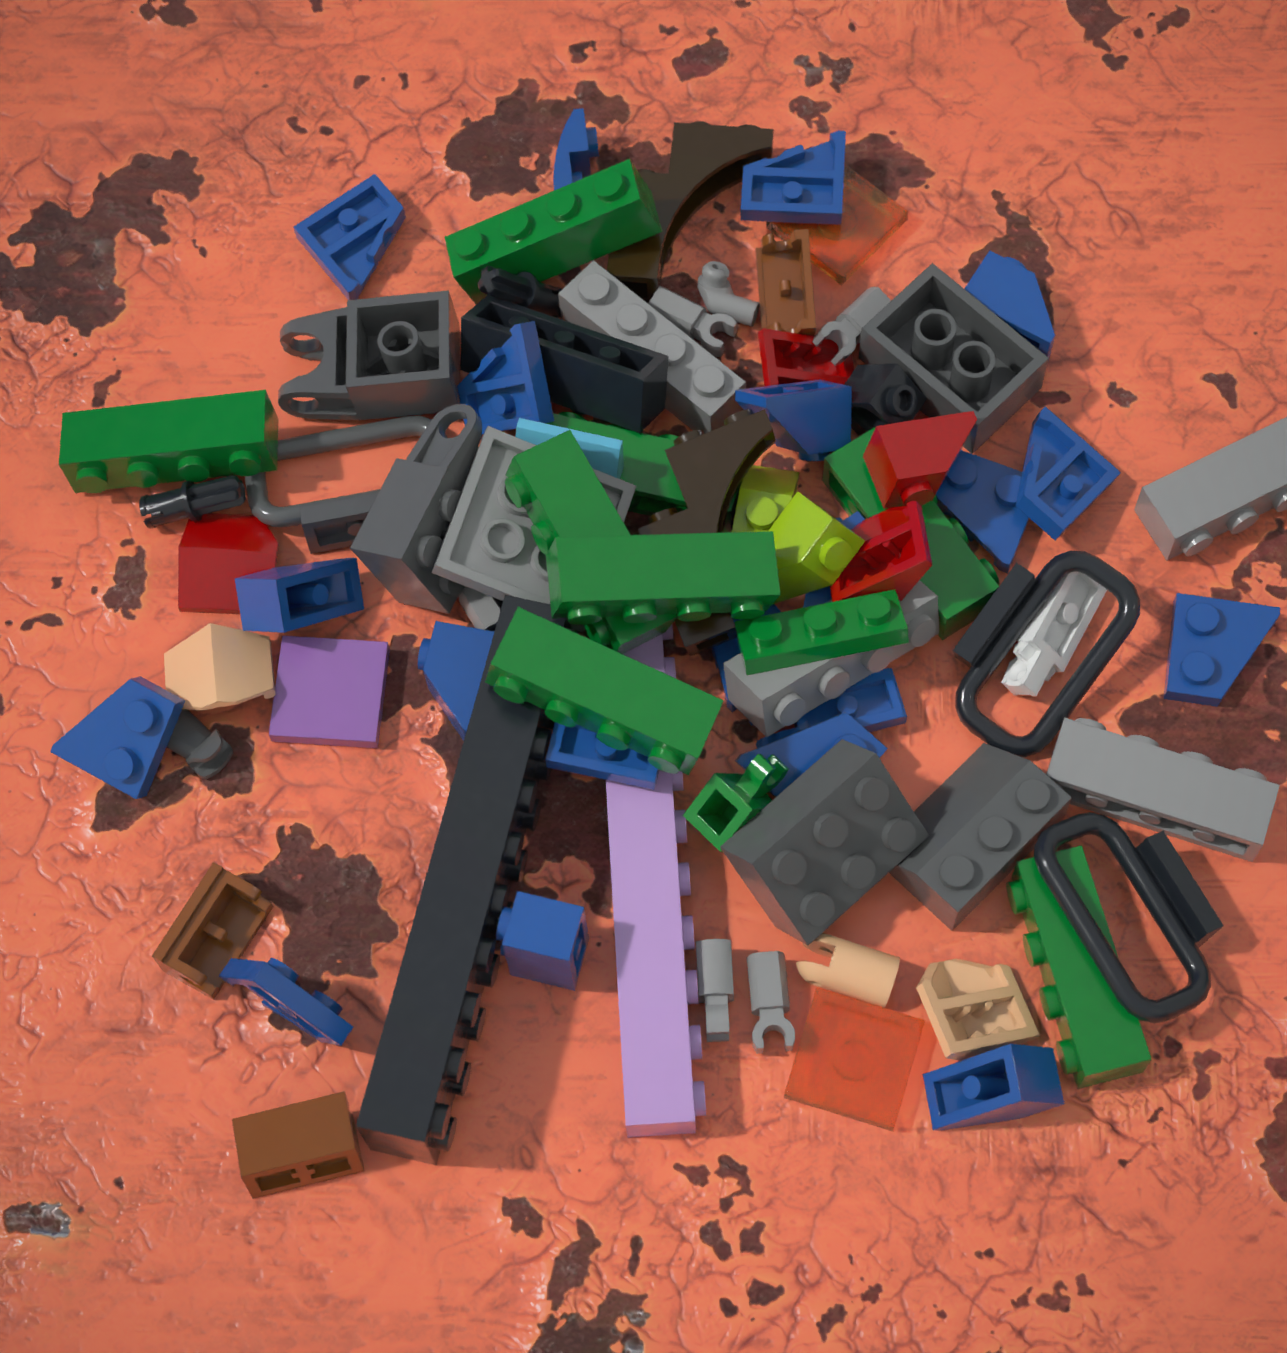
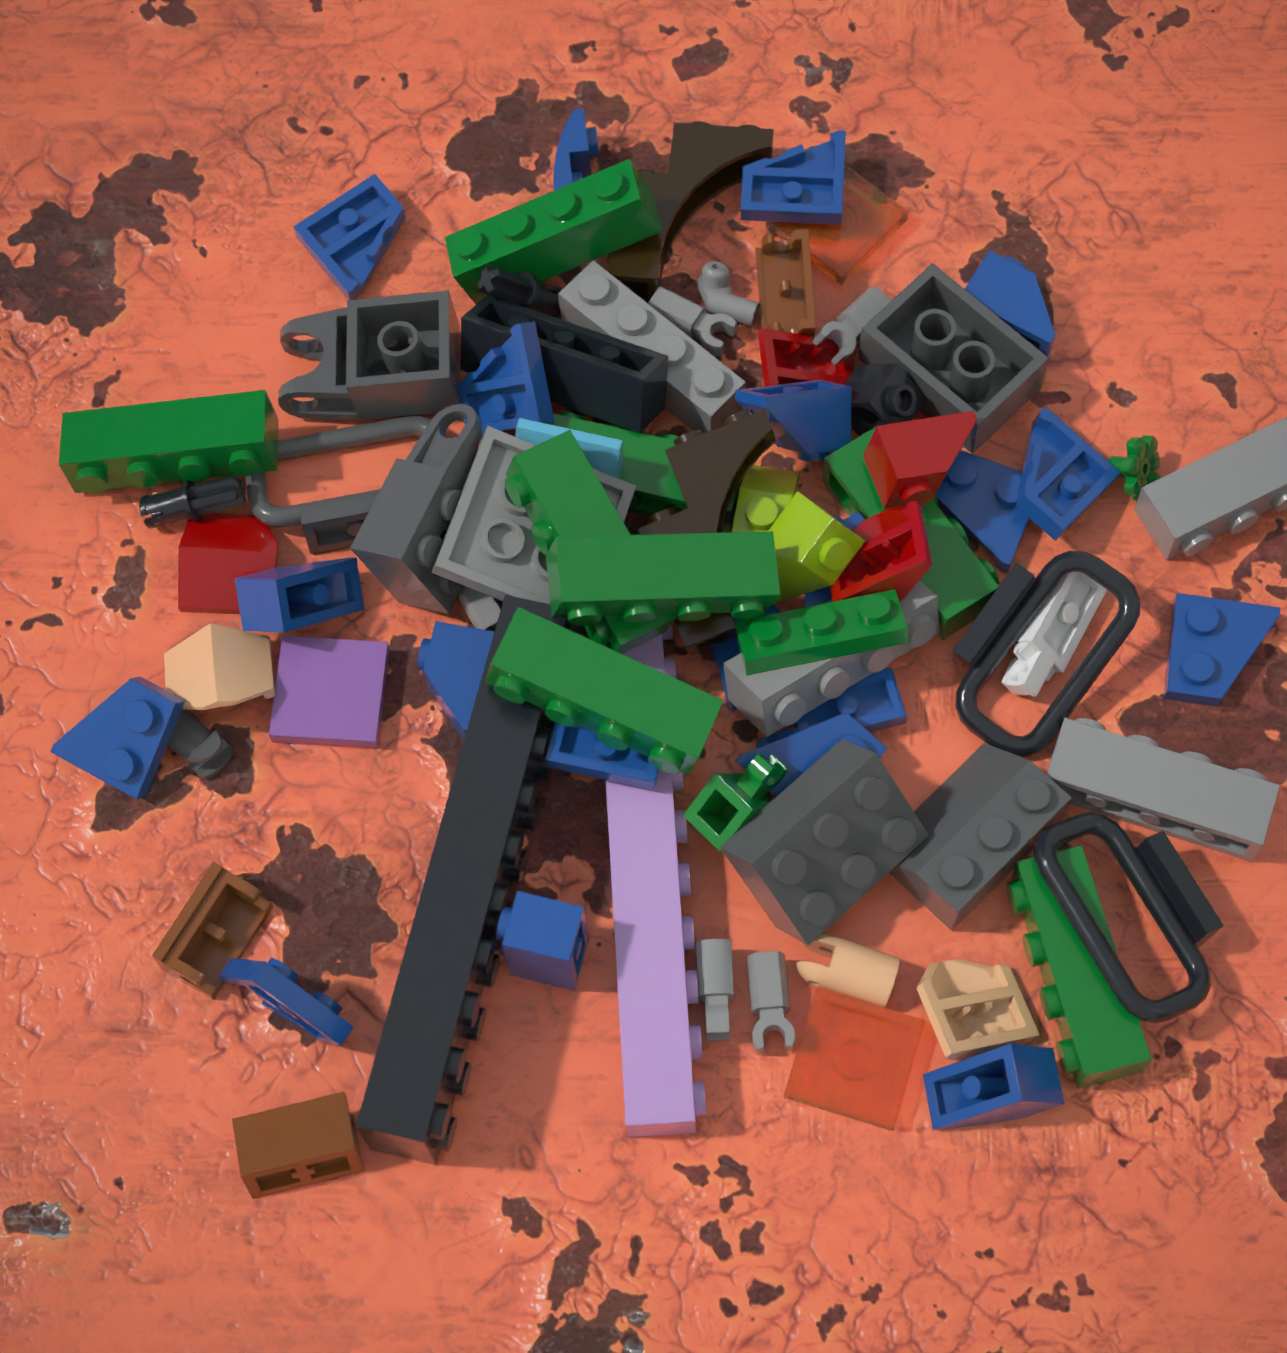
none -> green plant [1108,435,1161,502]

